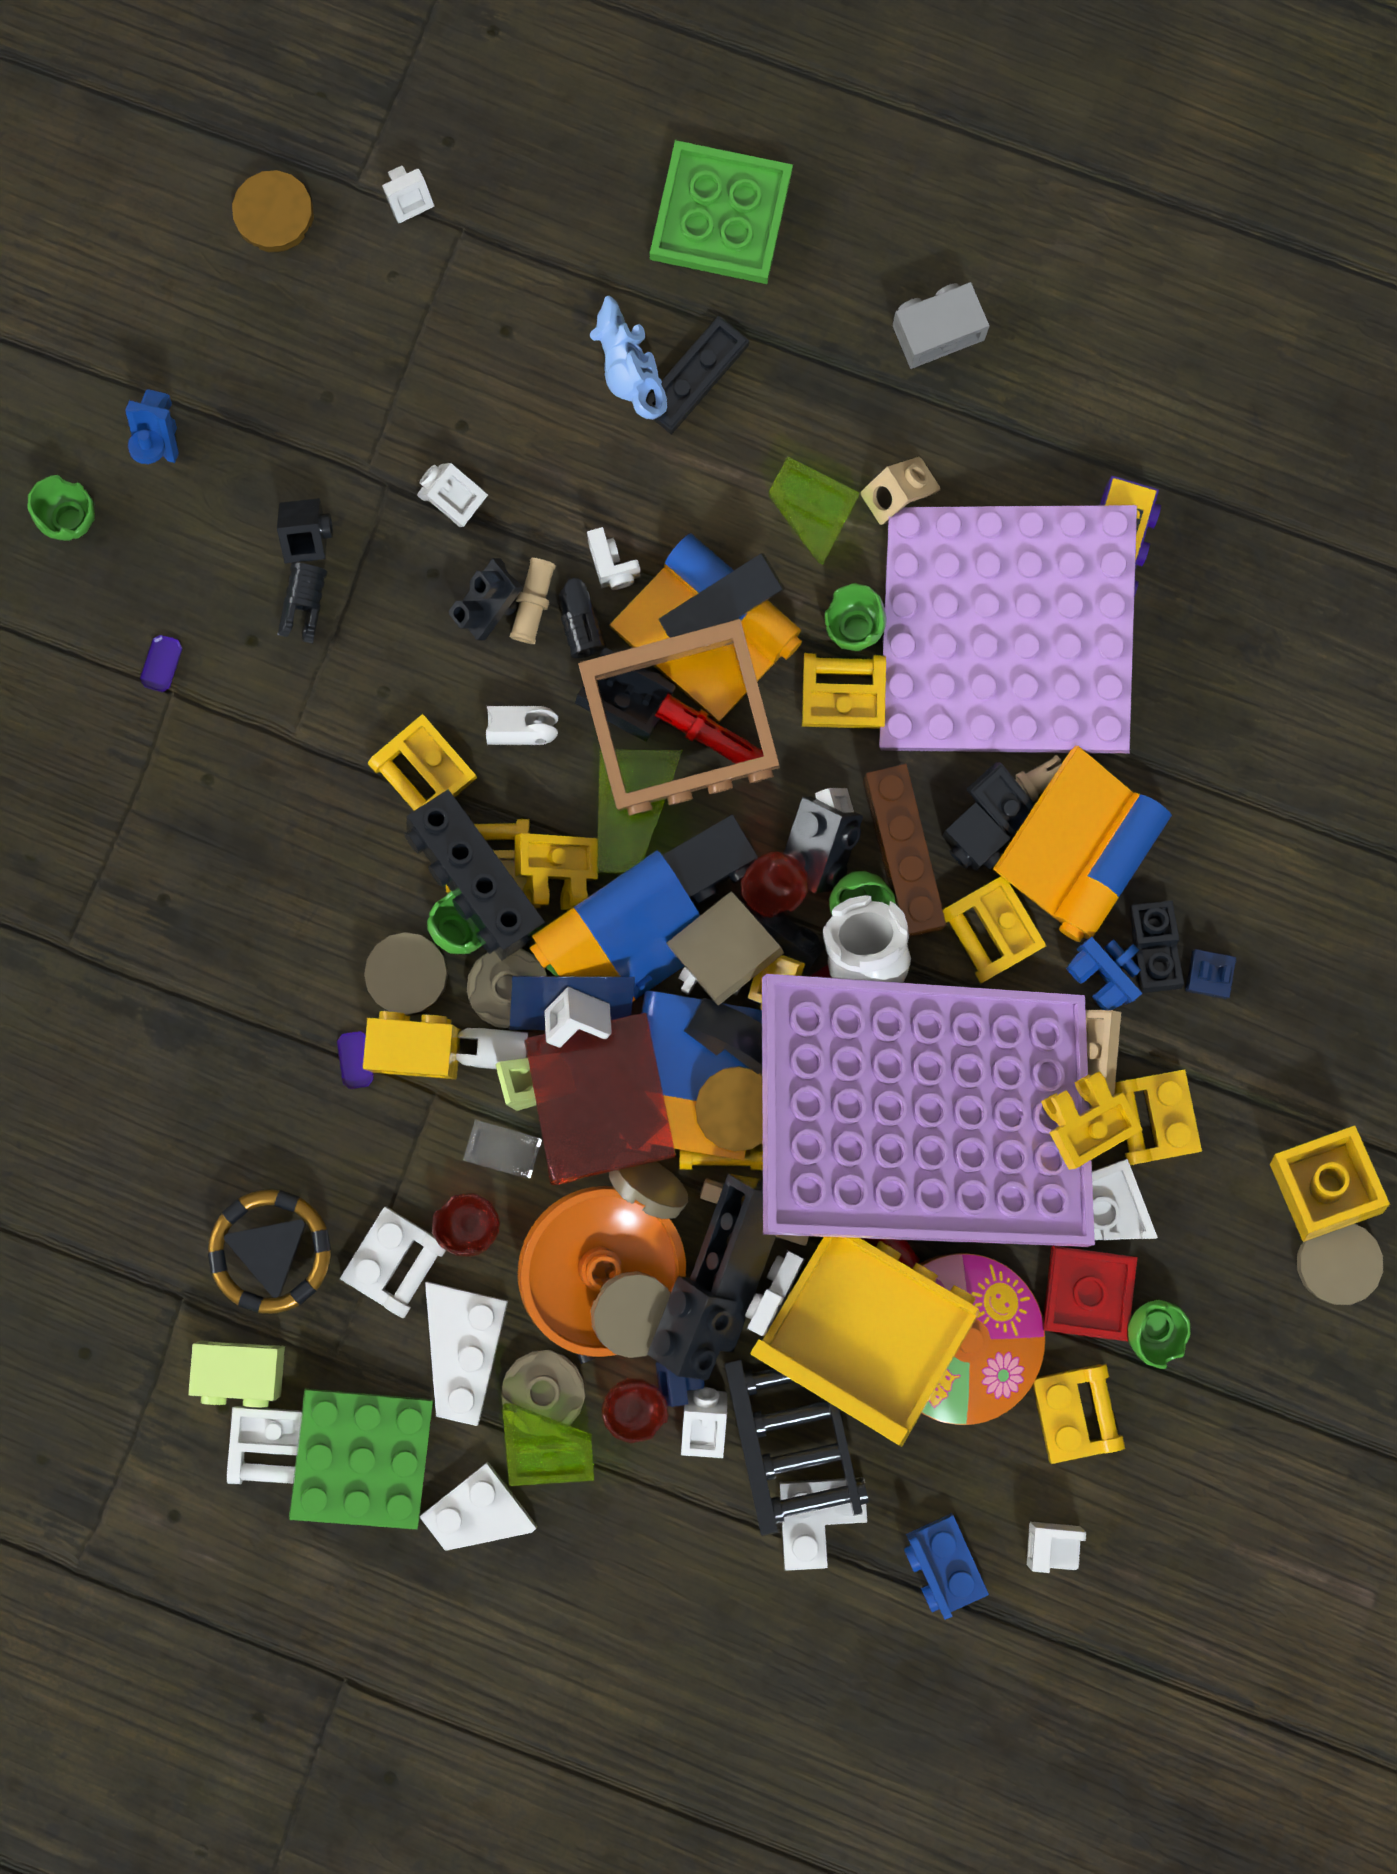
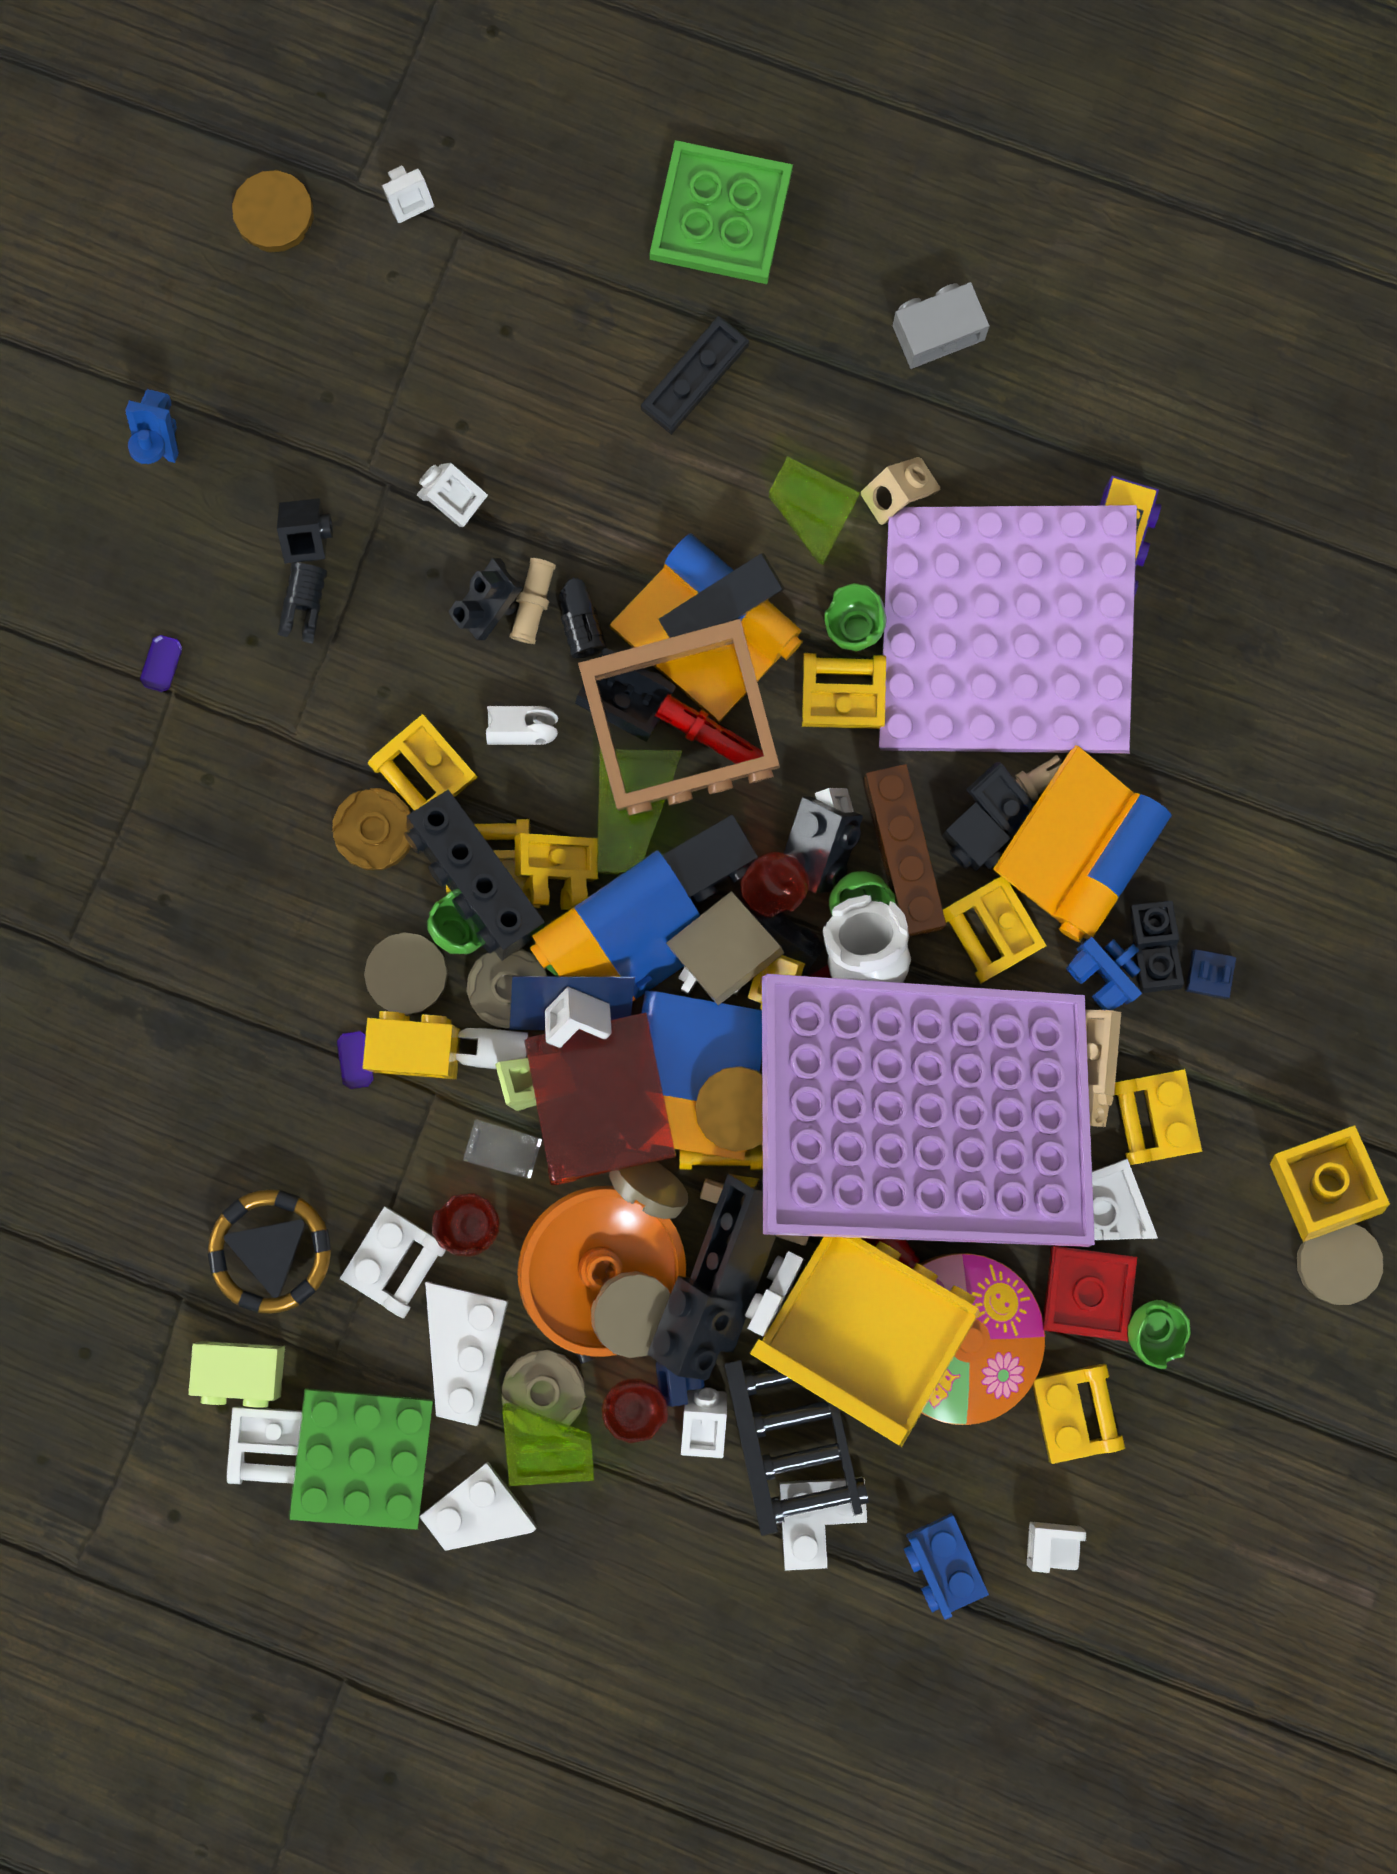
bright green hair [28,475,95,541] -> none
white bracket [587,527,640,590] -> none
light blue animal [590,296,667,420] -> none
black slope [683,998,762,1074] -> none
yellow plate [1041,1071,1143,1170] -> none
none -> pearl gold tile [333,788,411,870]

